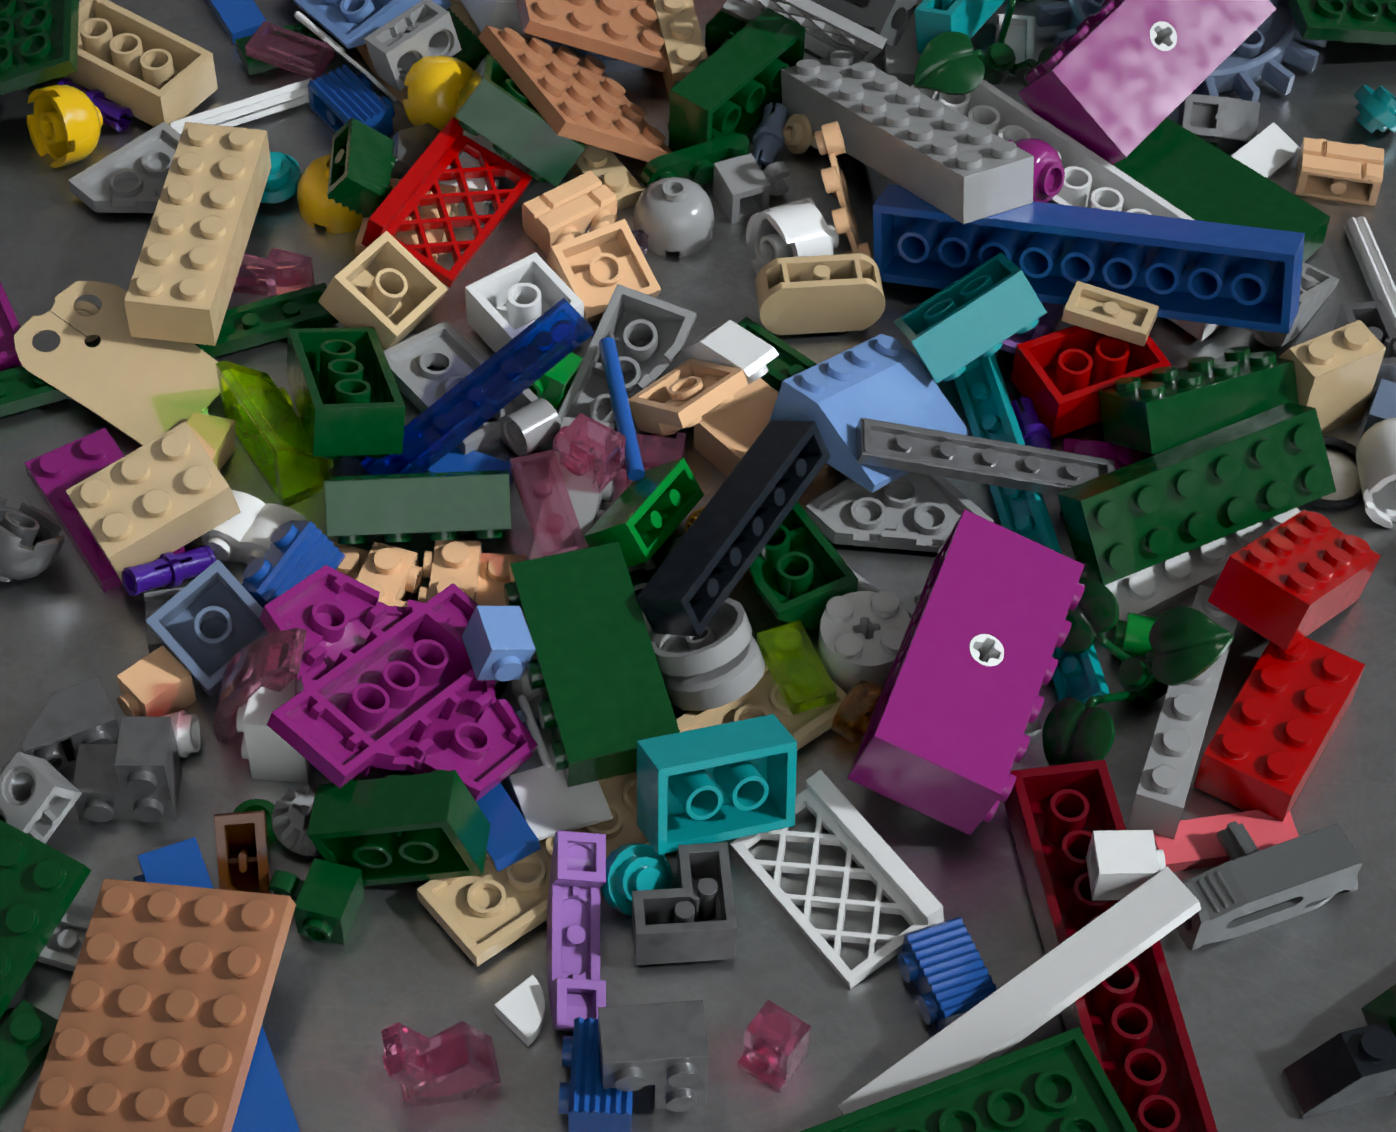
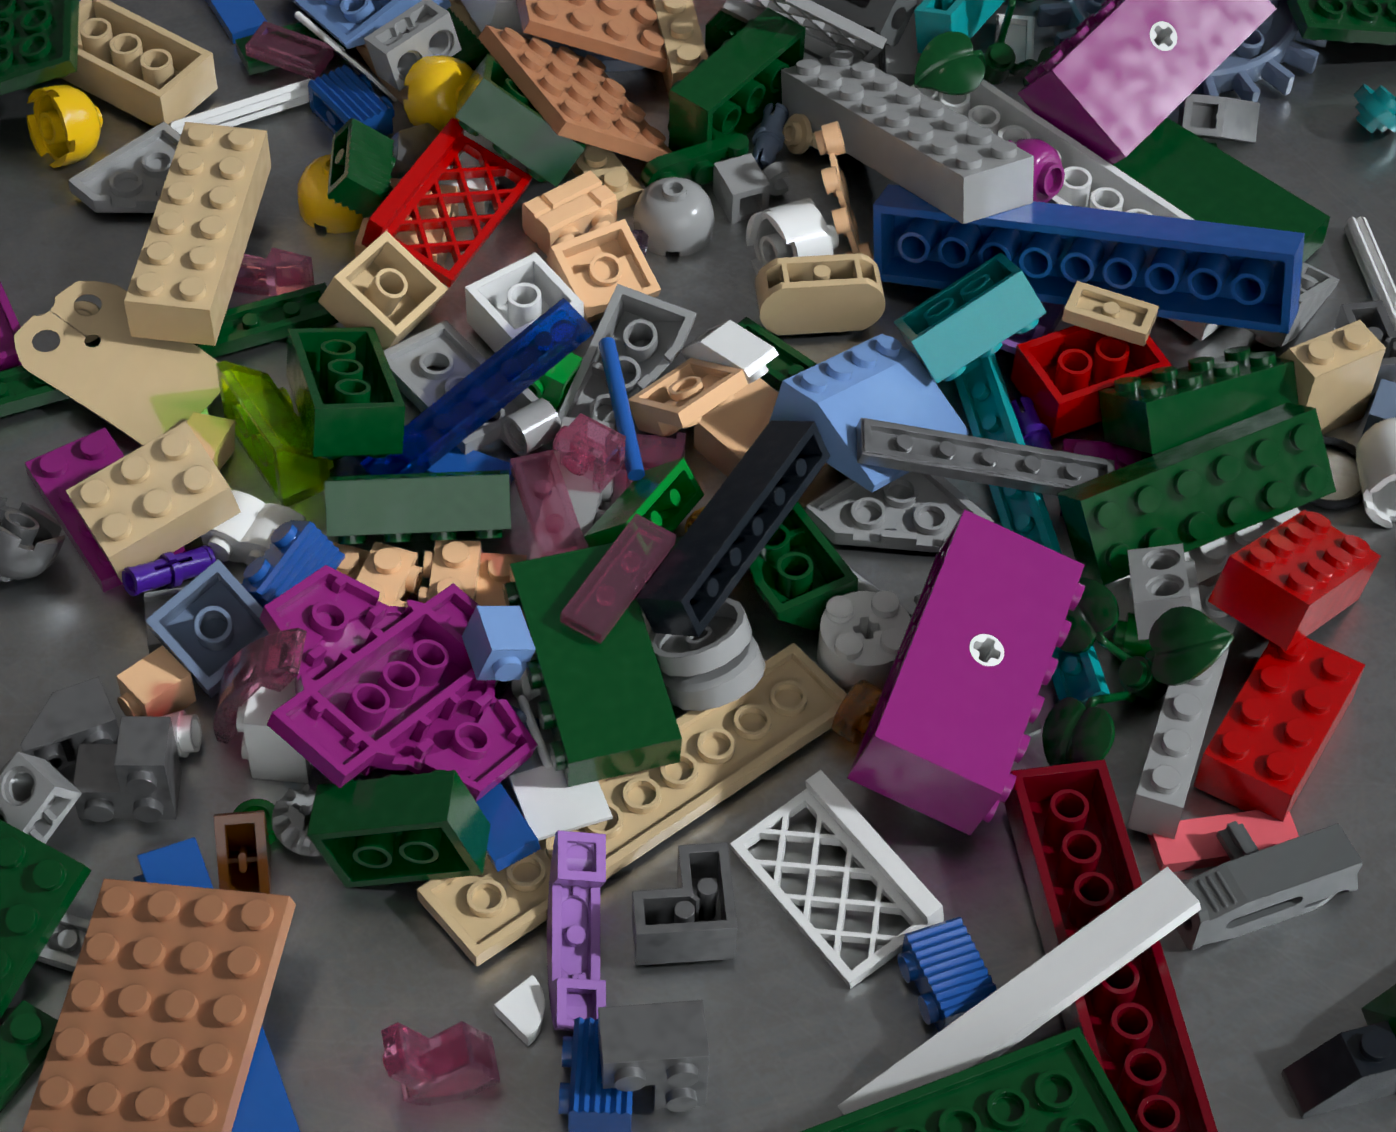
dark purple pin [57,78,133,132] -> none
teal plate [261,152,301,203] -> none
dark green brick [268,858,365,945] -> none
teal plate [601,842,673,915] -> none
teal brick [637,714,797,855] -> none
clear pink brick [737,1000,811,1093] -> none
clear neon green plate [756,620,837,715] -> none
white brick [1086,830,1166,900] -> none
white tile [1231,122,1301,179] -> none
light nougat brick [1294,137,1384,206] -> none
none -> clear pink tile [560,514,676,644]
none -> light grey brick [1127,543,1202,640]

